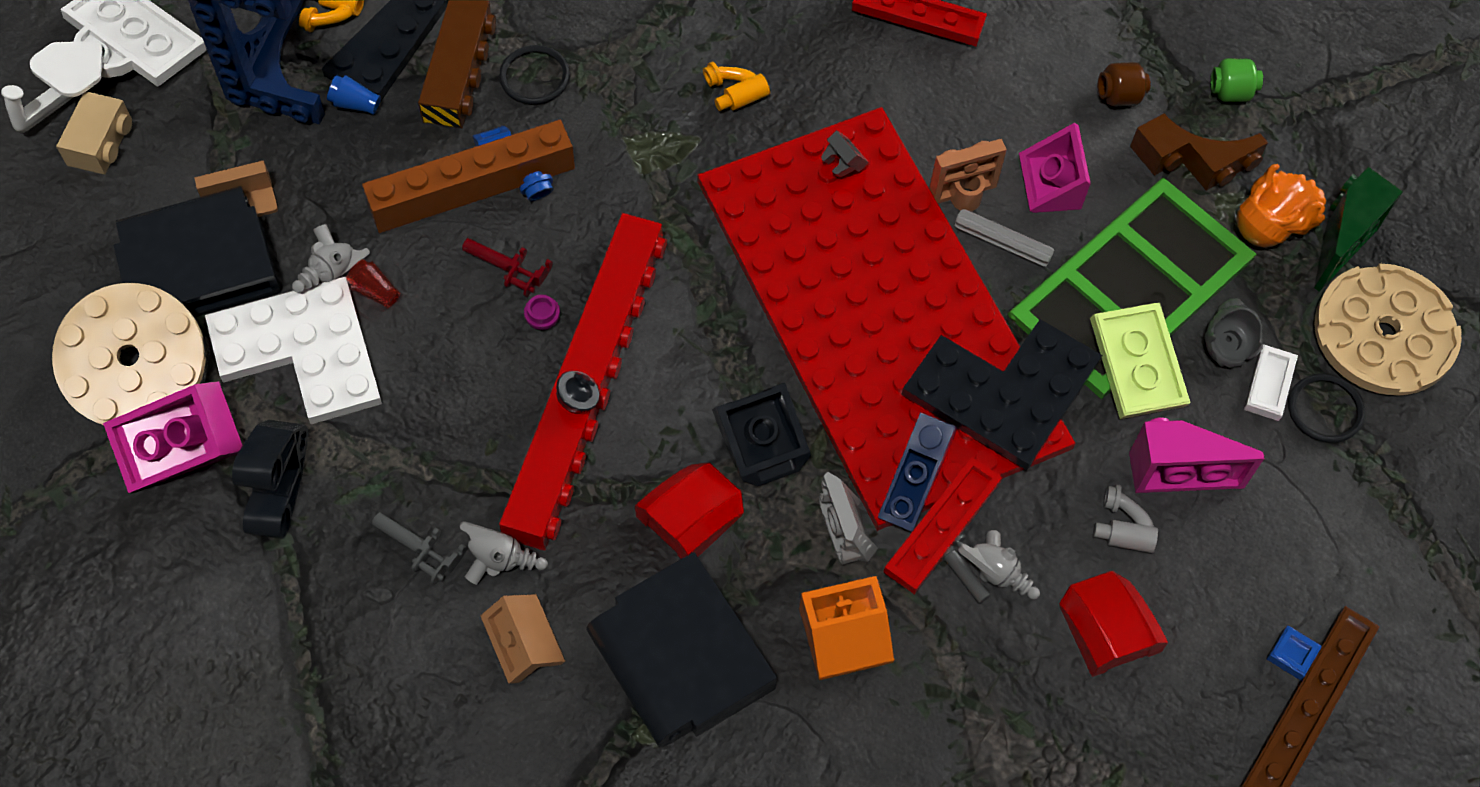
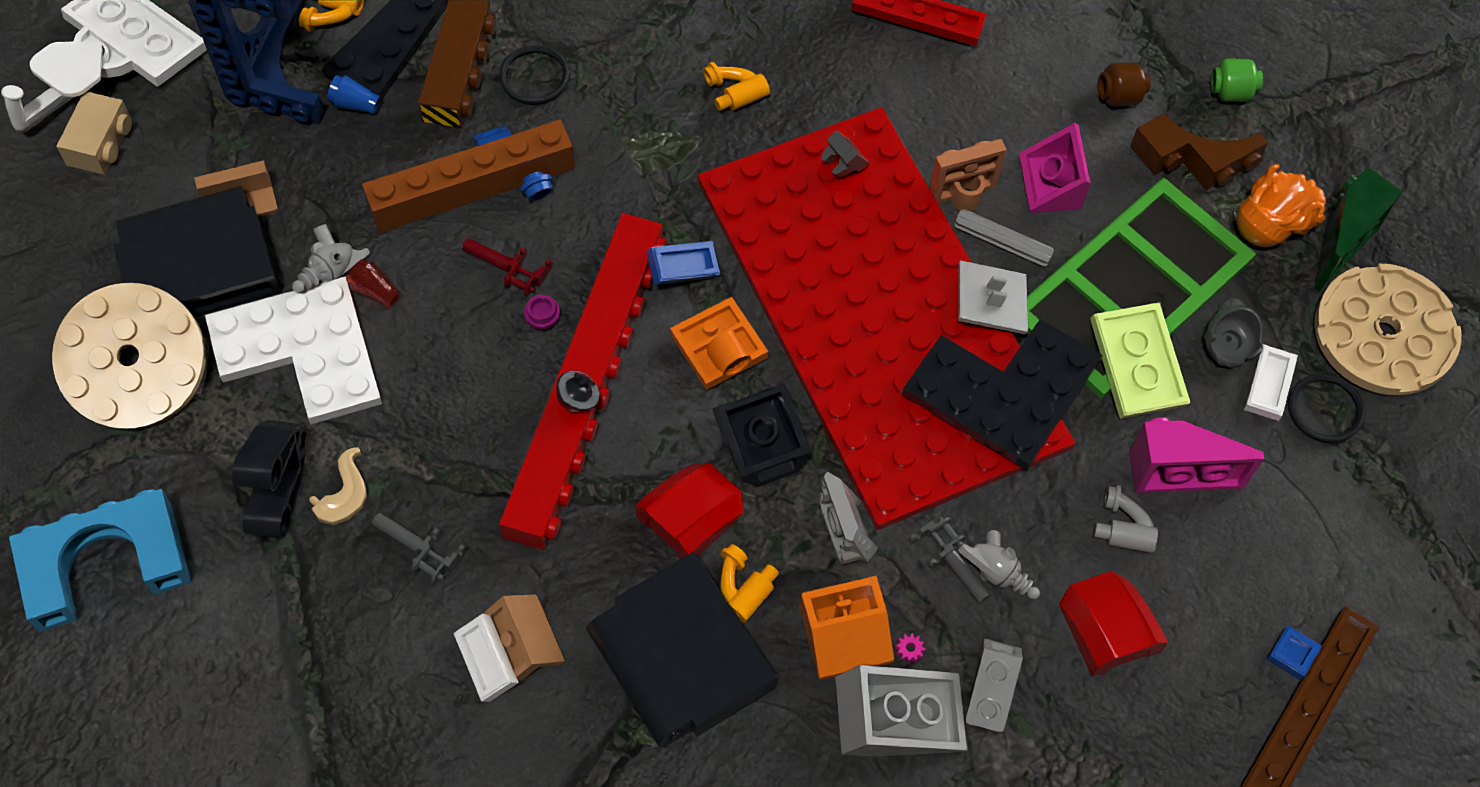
dark pink slope [103,381,243,493] -> none
light grey piece [460,521,548,585] -> none
dark blue slope [878,412,958,532] -> none
red plate [883,456,1003,595] -> none
none -> dark azure arch [9,489,192,632]
none -> tan piece [309,447,367,526]
none -> white tile [453,614,519,702]
none -> tile [646,241,720,285]
none -> orange plate [670,297,768,390]
none -> light orange plant [720,544,779,623]
none -> light grey slope [835,665,967,757]
none -> dark pink piece [895,633,926,665]
none -> light grey piece [958,260,1028,335]
none -> light grey bracket [966,638,1023,732]

